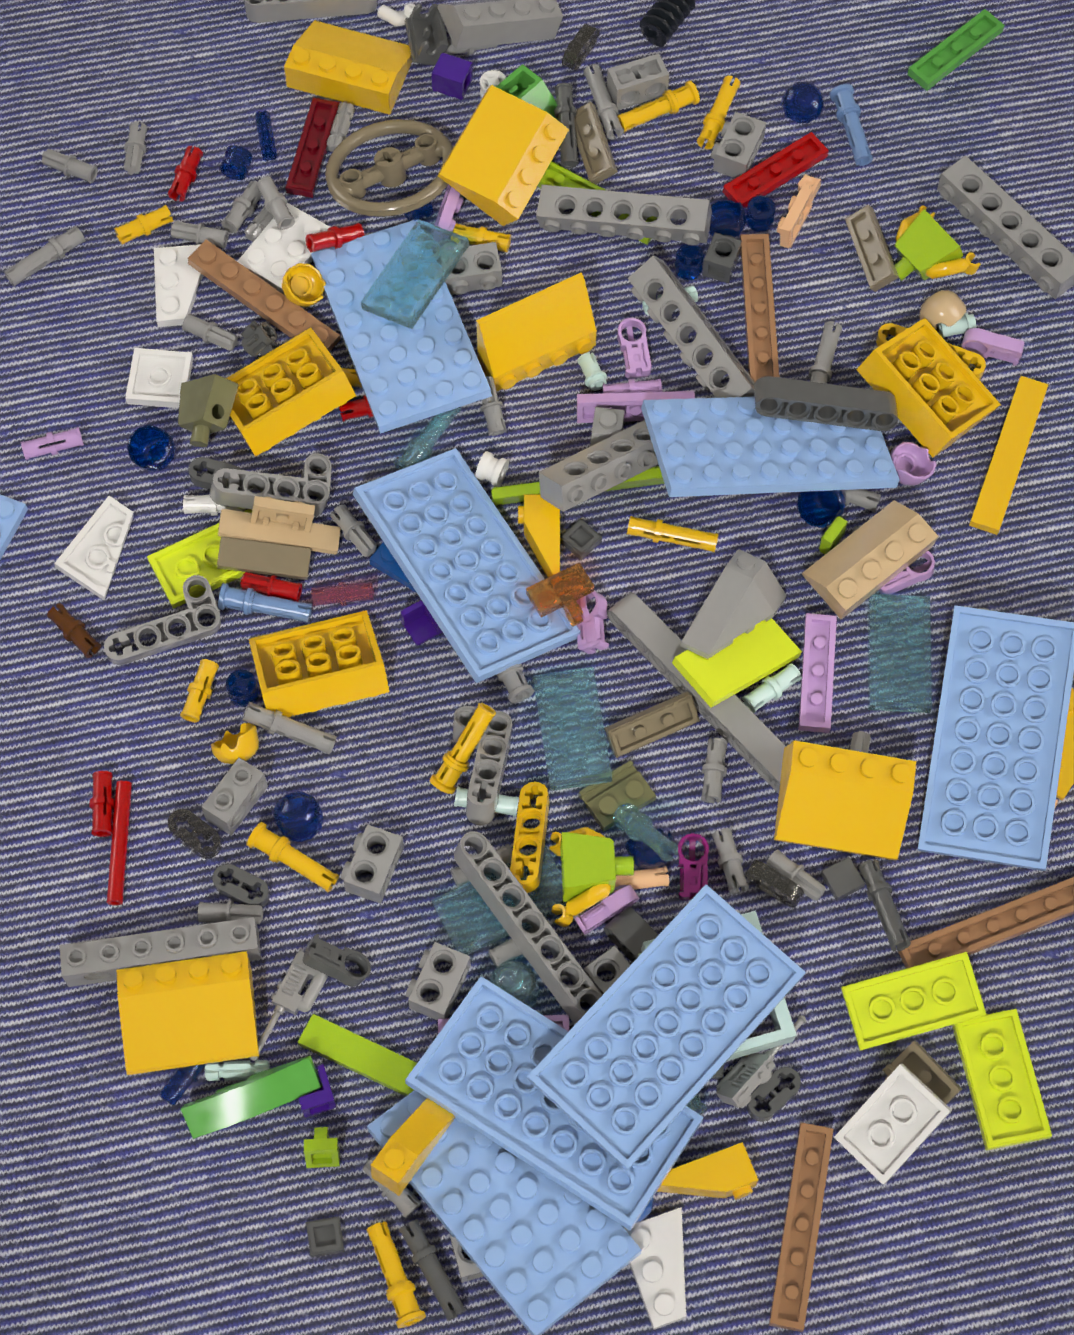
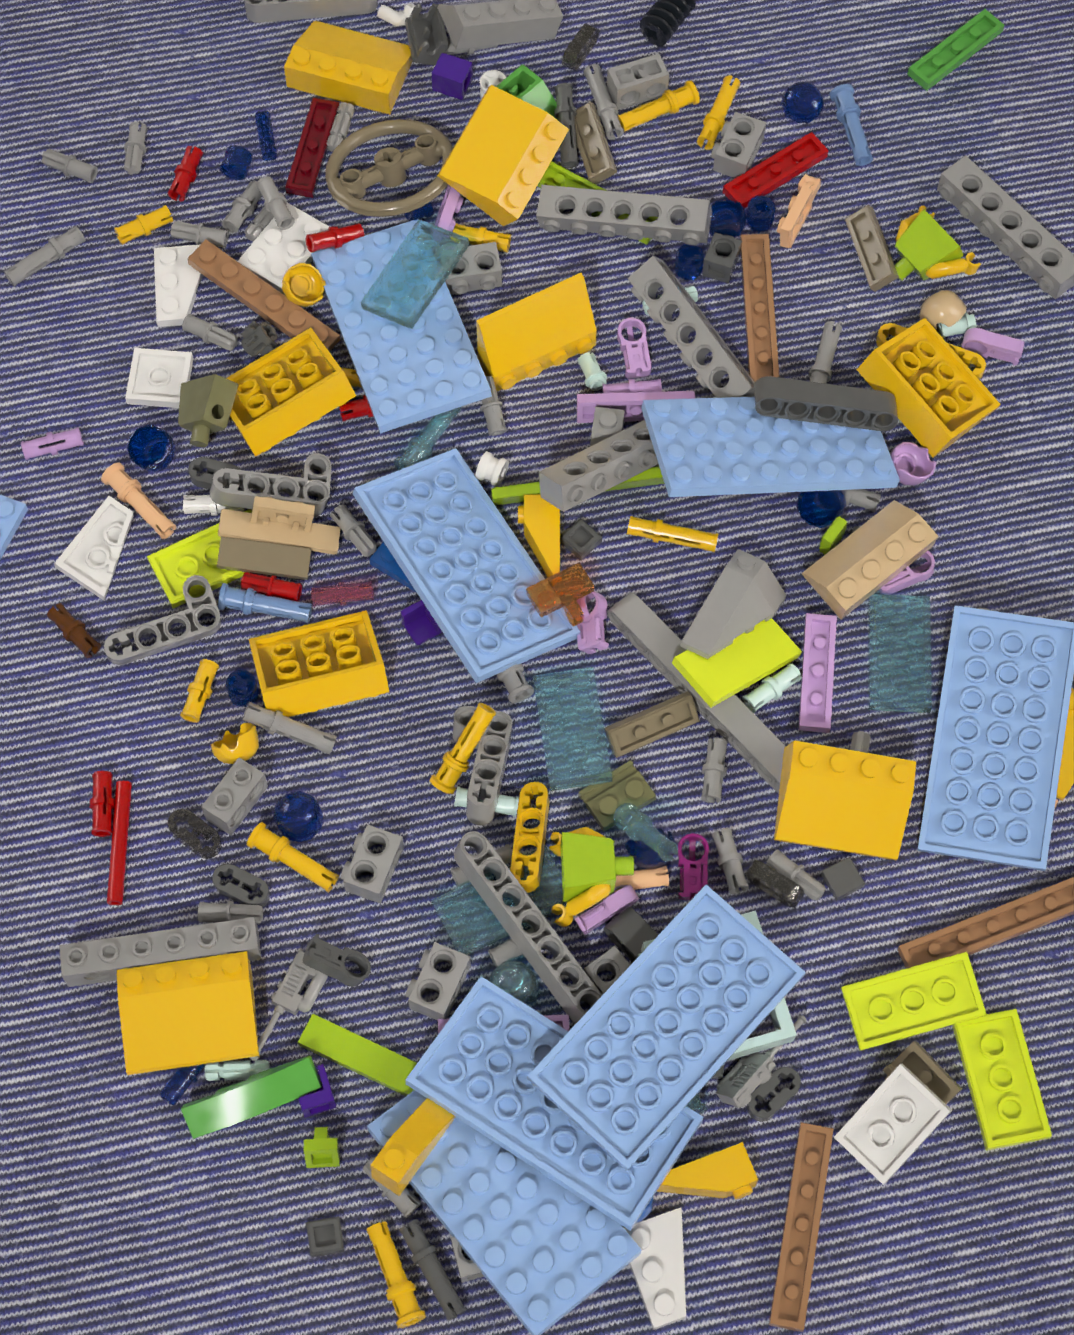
dark grey pin [859,860,911,952] -> none
yellow tile [969,376,1049,535] -> none
none -> light nougat pin [101,462,176,539]

